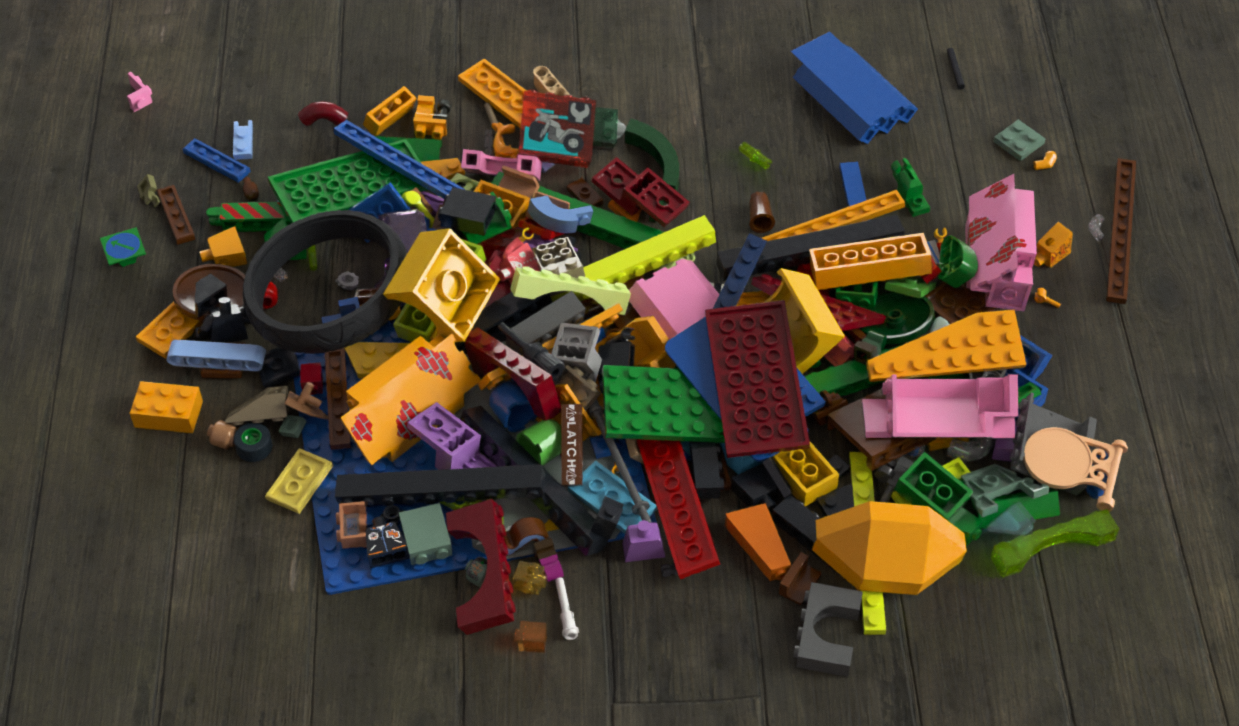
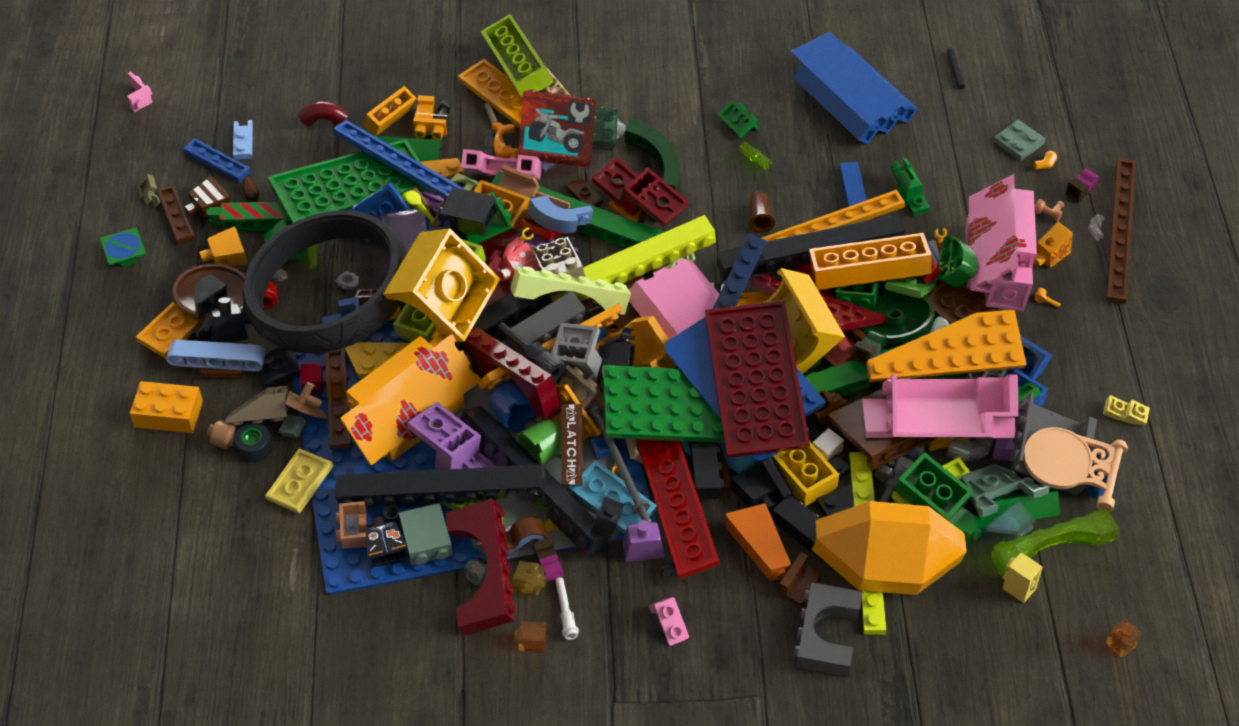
none -> reddish brown torso [184,176,231,219]
none -> lime brick [481,14,554,100]
none -> bright pink bracket [649,597,689,645]
none -> green bracket [717,100,759,138]
none -> white brick [812,428,844,461]
none -> light yellow brick [1003,552,1043,603]
none -> nougat piece [1034,199,1064,222]
none -> leg [1065,169,1099,203]
none -> light yellow slope [1103,395,1149,425]
none -> clear orange brick [1106,618,1142,658]

